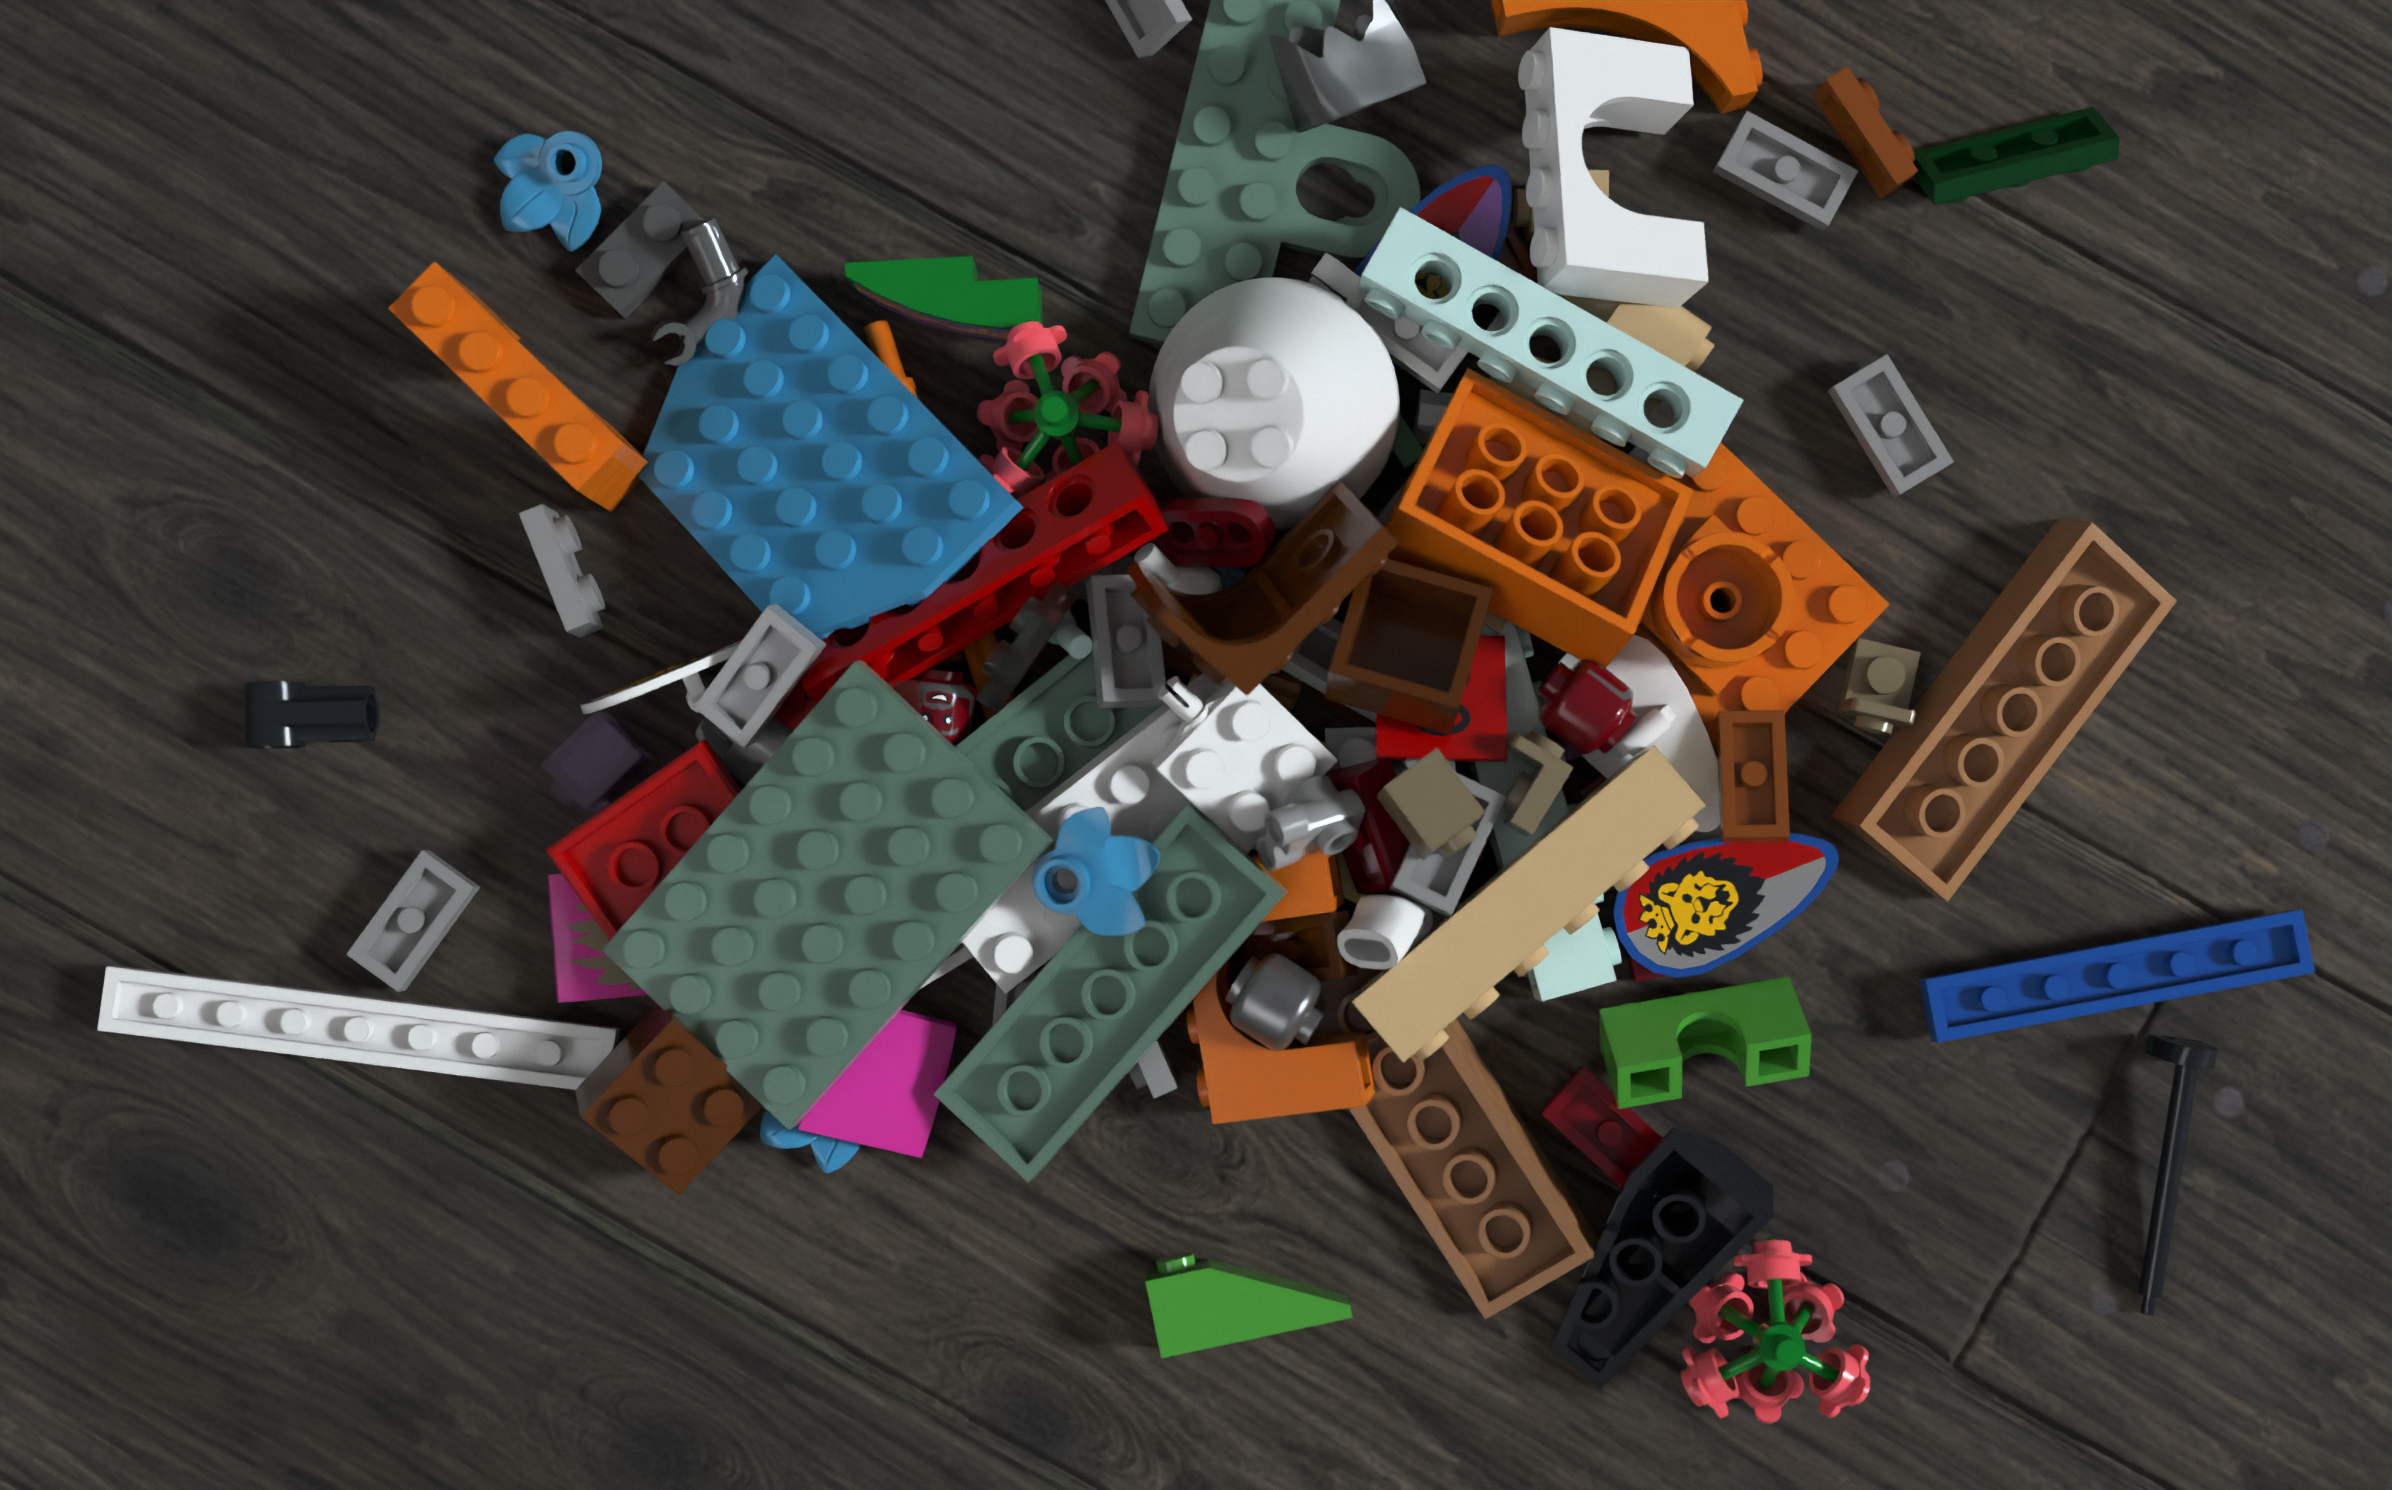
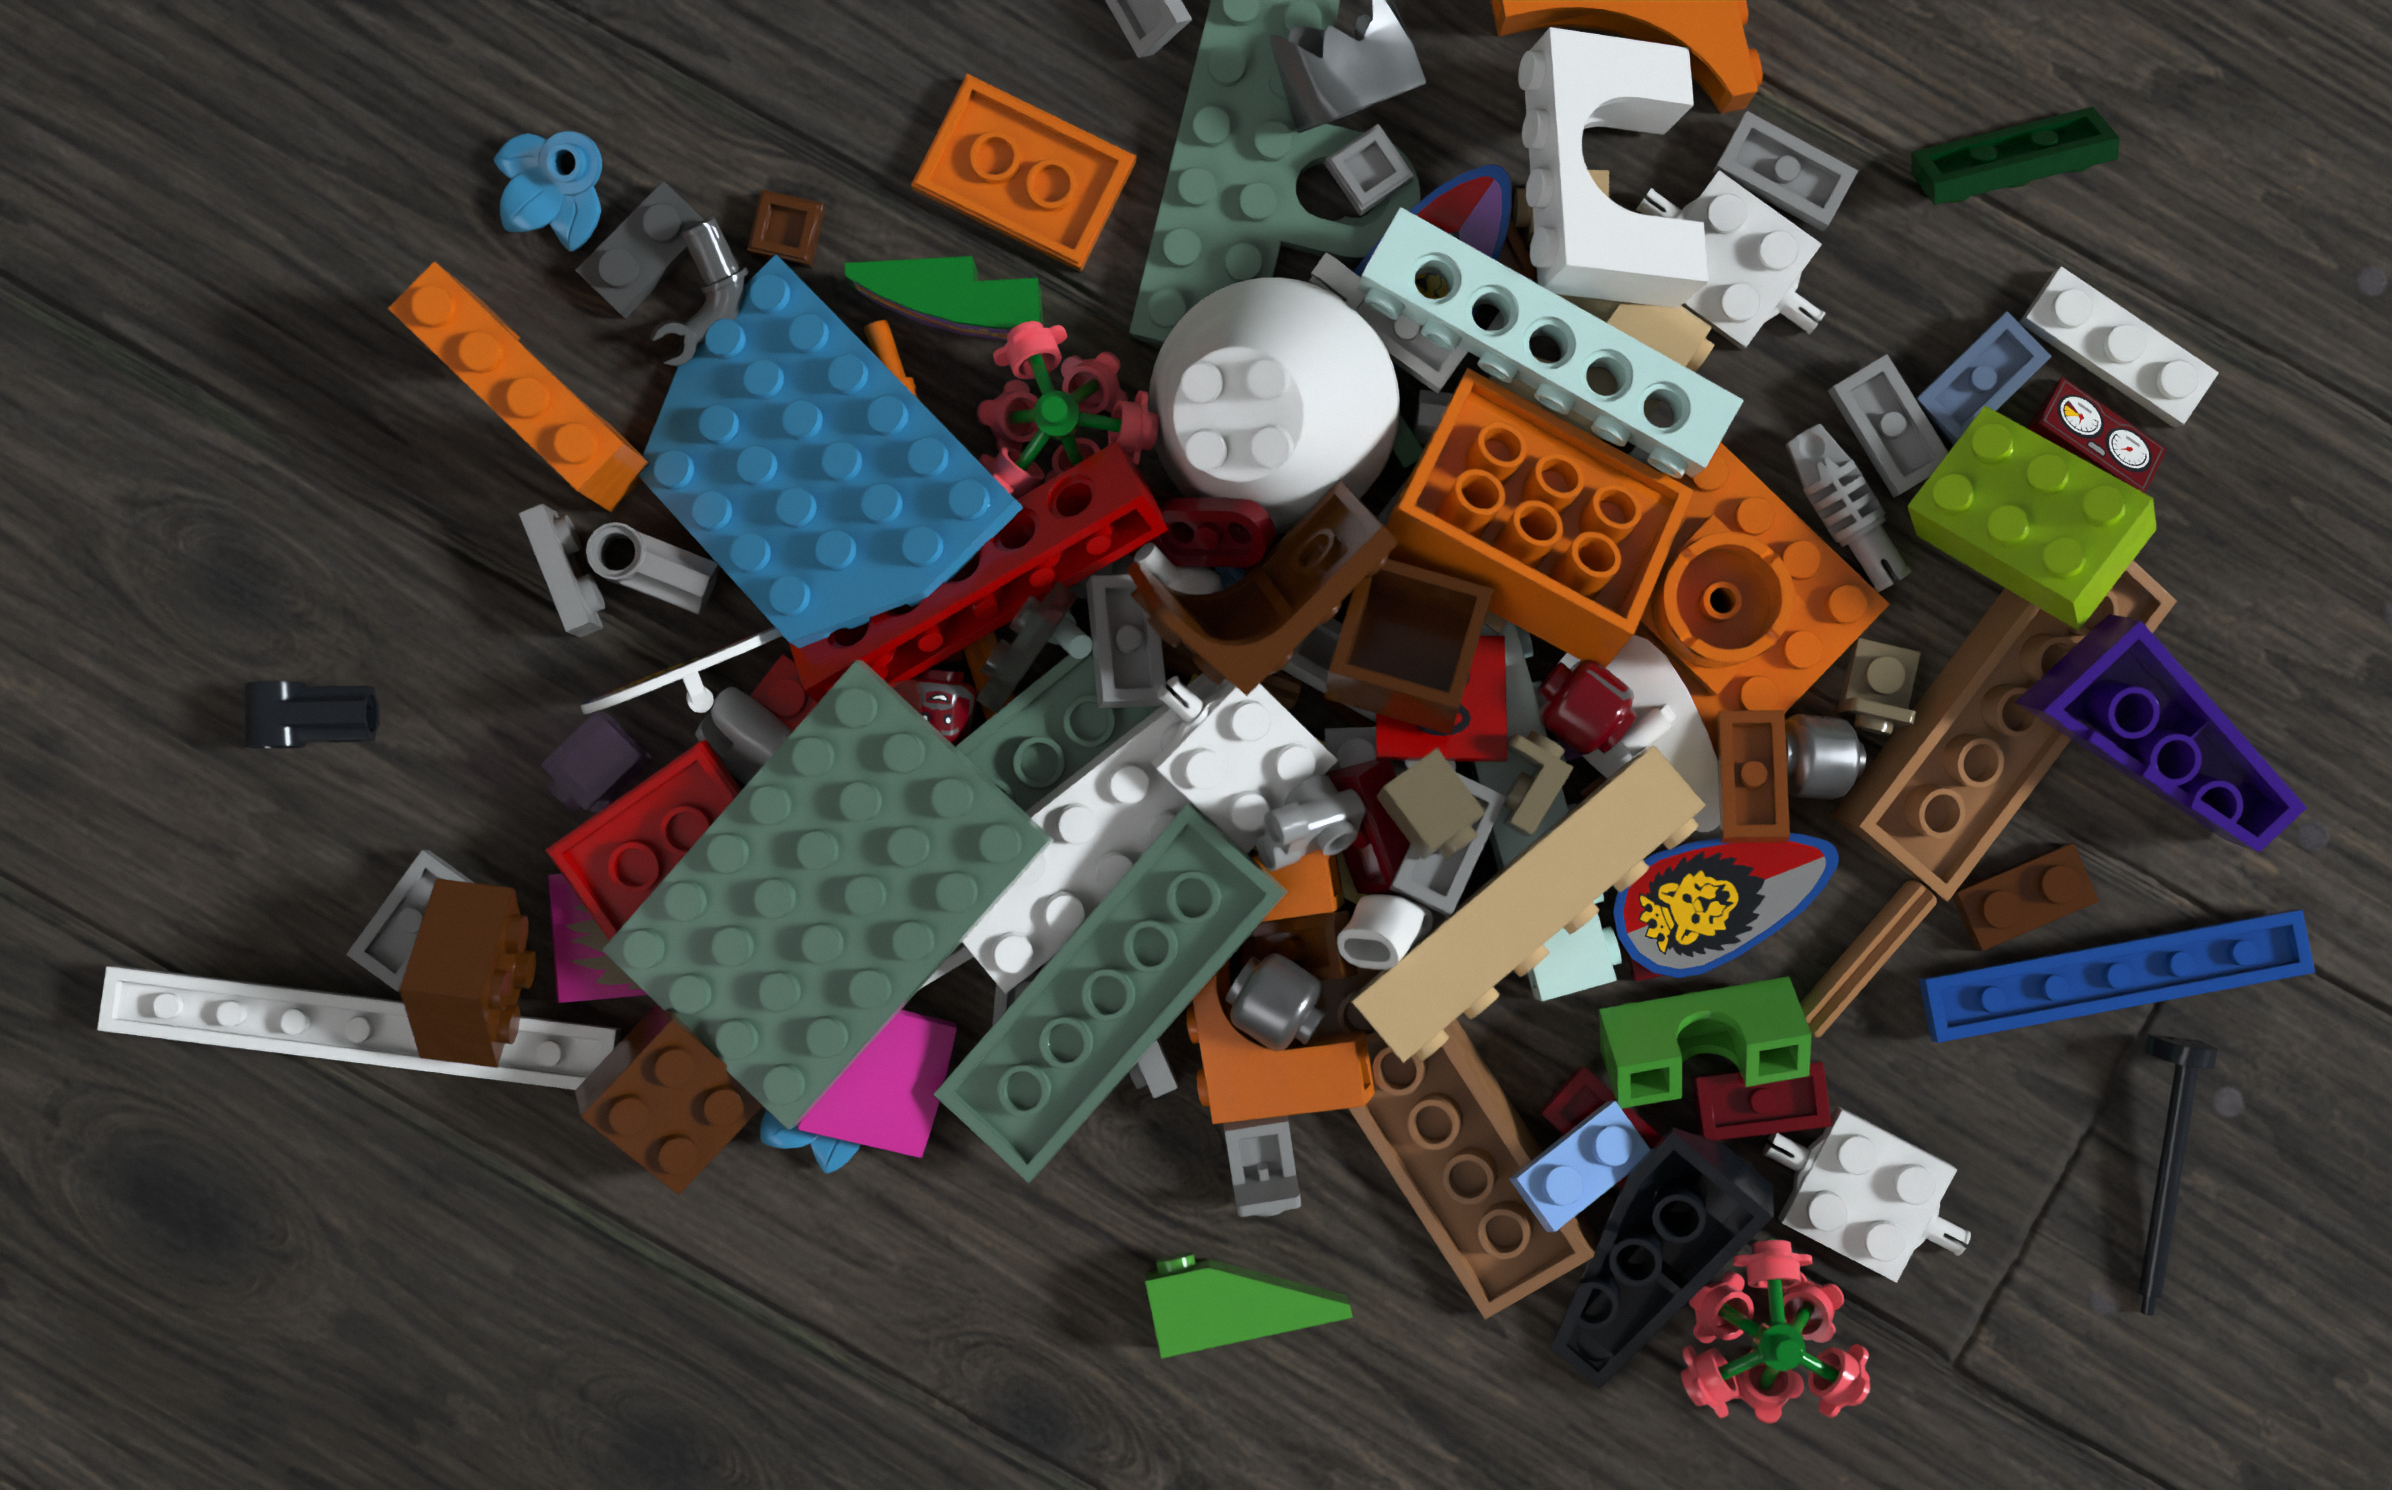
light grey plate [694,603,826,748] -> none
dark azure plate [1032,807,1160,936] -> none
dark orange plate [1812,66,1918,201] -> none
none -> reddish brown piece [399,878,536,1068]
none -> light grey piece [586,522,720,615]
none -> reddish brown tile [747,189,826,269]
none -> orange tile [911,74,1136,272]
none -> light grey bracket [1223,1116,1302,1217]
none -> light grey tile [1325,124,1414,216]
none -> light blue plate [1509,1101,1650,1232]
none -> white plate [1636,170,1825,350]
none -> dark red plate [1691,1060,1832,1141]
none -> white plate [1763,1106,1971,1283]
none -> light grey hinge [1785,424,1912,592]
none -> flat silver head [1785,714,1866,800]
none -> medium nougat axle [1800,880,1937,1038]
none -> lime brick [1907,406,2157,631]
none -> sand blue plate [1915,311,2052,446]
none -> reddish brown plate [1952,843,2099,951]
none -> dark purple wedge [2015,614,2307,852]
none -> white plate [2019,266,2219,428]
none -> slope [2026,377,2167,493]

